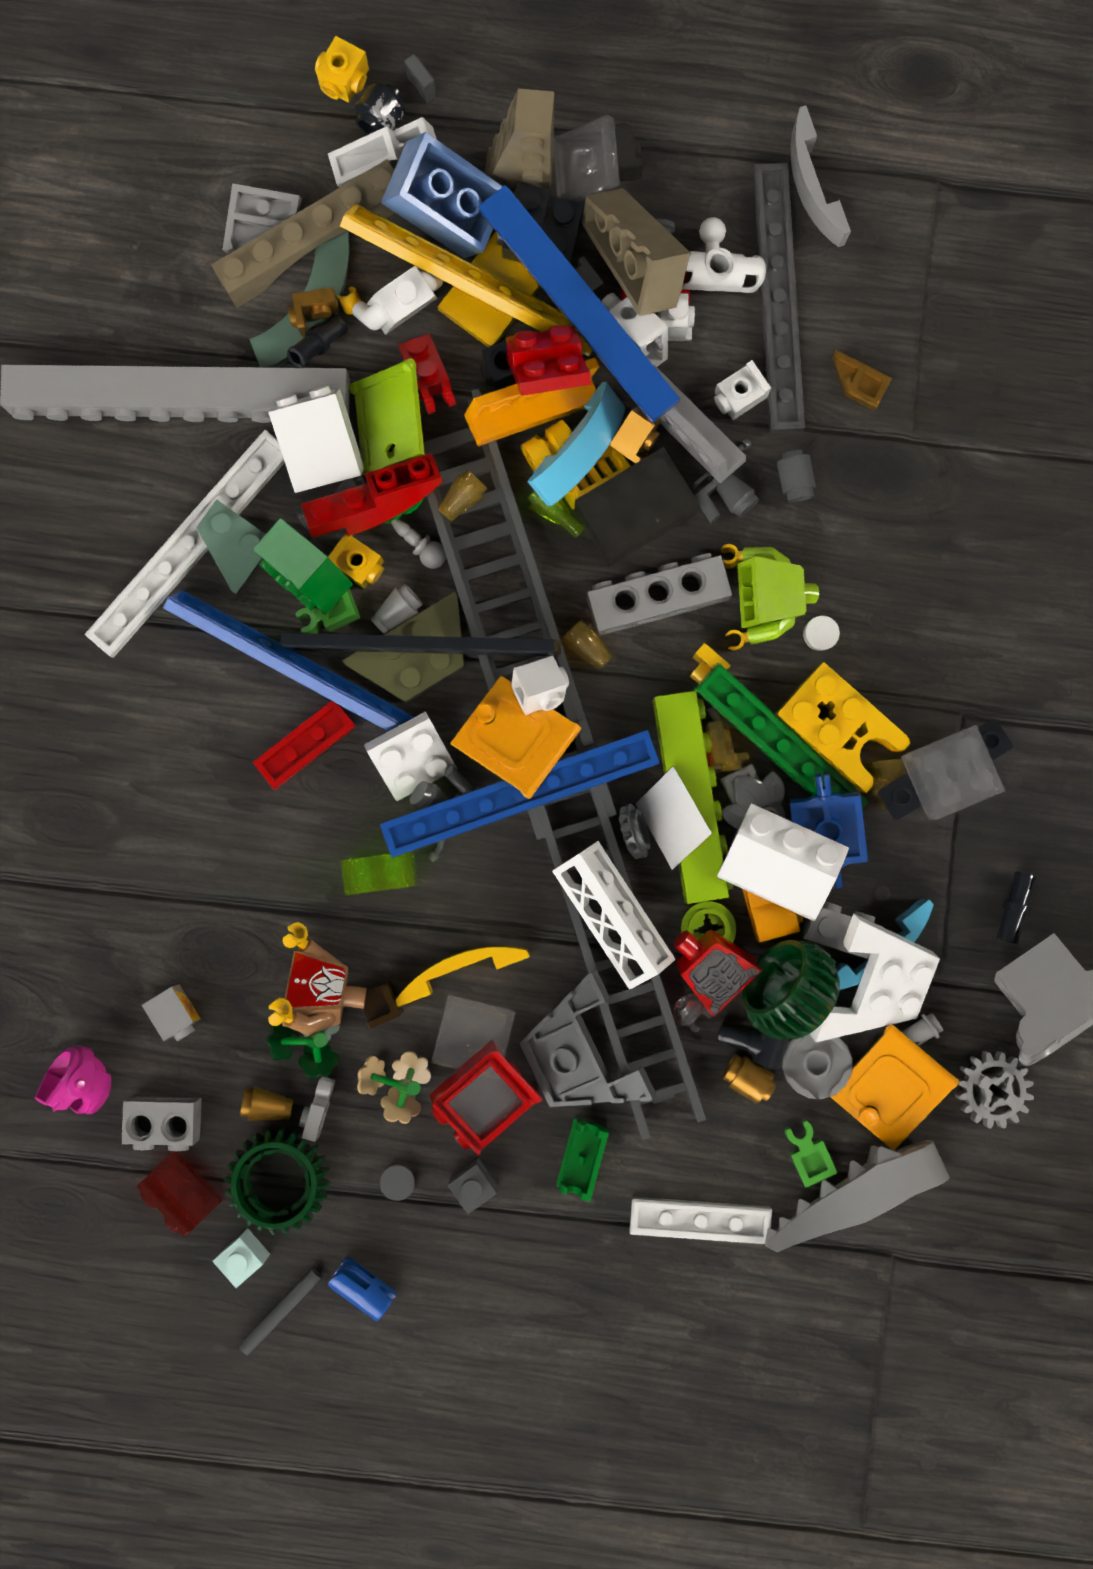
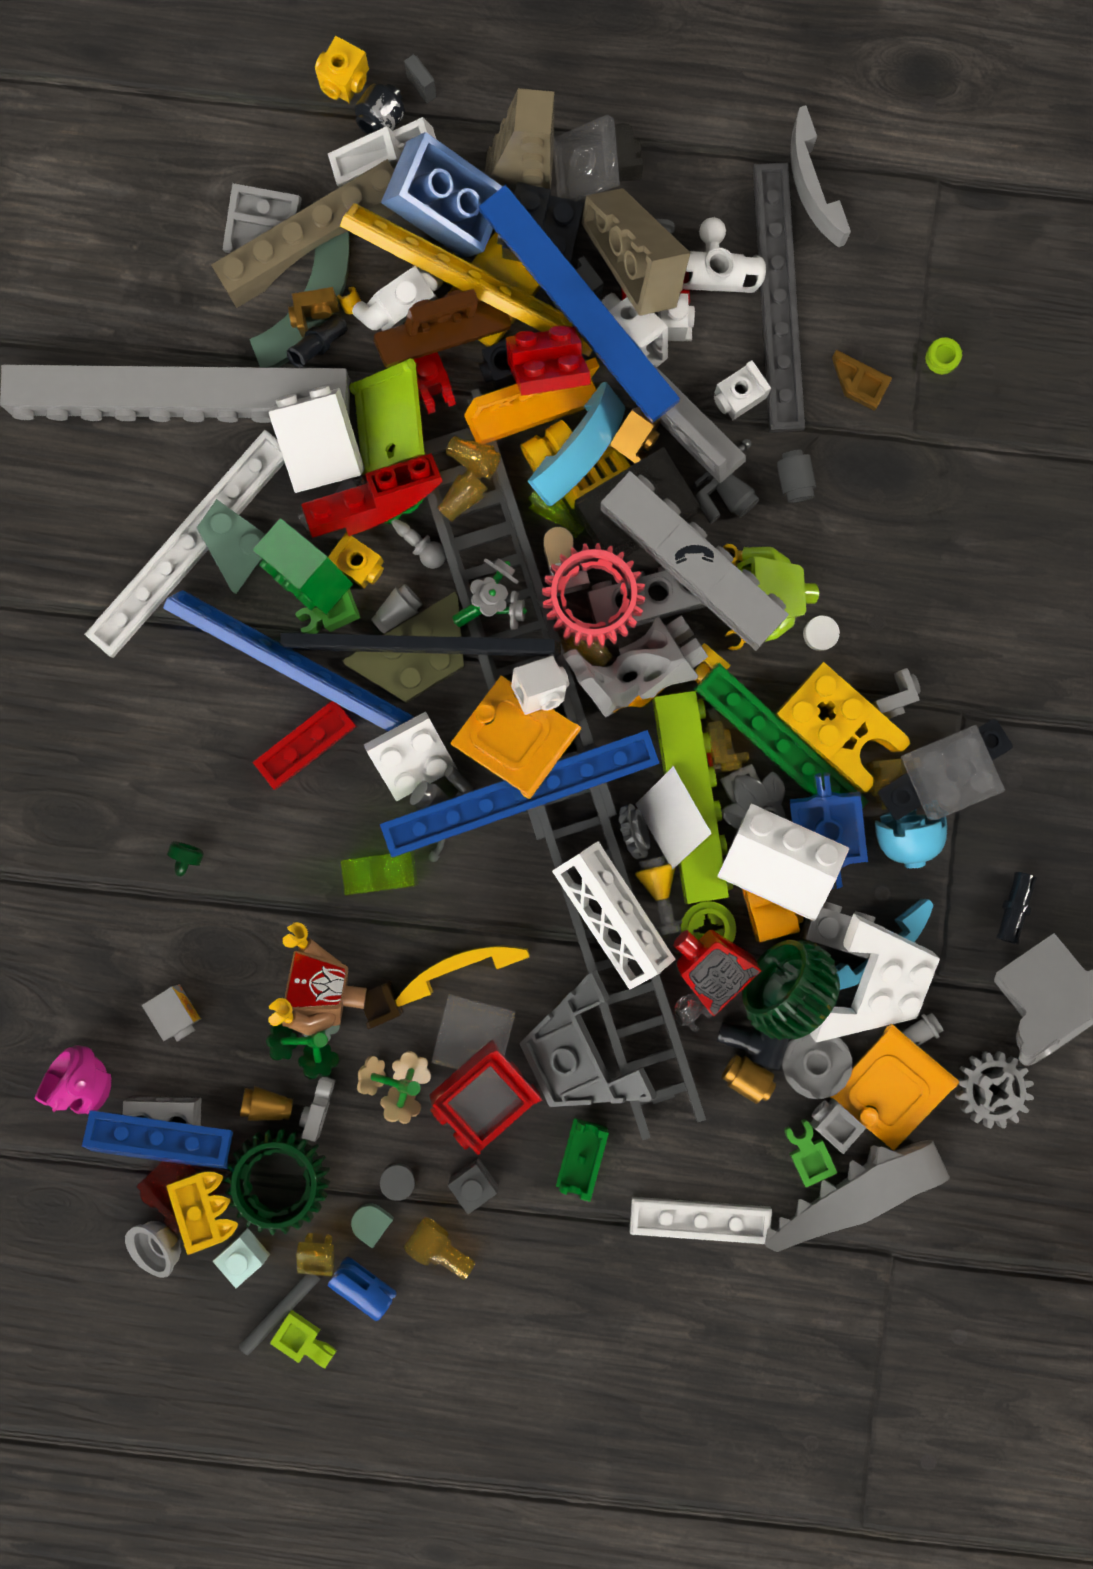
none -> blue panel [82,1110,233,1171]
none -> light grey piece [125,1221,181,1278]
none -> yellow plate [166,1172,238,1255]
none -> dark green tile [167,841,204,877]
none -> lime plate [270,1310,337,1368]
none -> clear yellow tile [296,1233,335,1276]
none -> sand green tile [351,1204,394,1248]
none -> reddish brown bracket [373,289,512,367]
none -> clear yellow pin [403,1217,475,1280]
none -> clear yellow cone [446,436,501,479]
none -> light grey plant [452,558,527,630]
none -> coral gear [542,543,645,648]
none -> tan leg [544,527,590,596]
none -> light grey hips [563,615,708,717]
none -> light grey brick [601,471,789,651]
none -> piece [635,856,682,935]
none -> light grey bracket [810,1098,866,1154]
none -> light grey bracket [871,668,921,719]
none -> medium azure cylinder [875,808,947,868]
none -> lime tile [925,337,962,375]

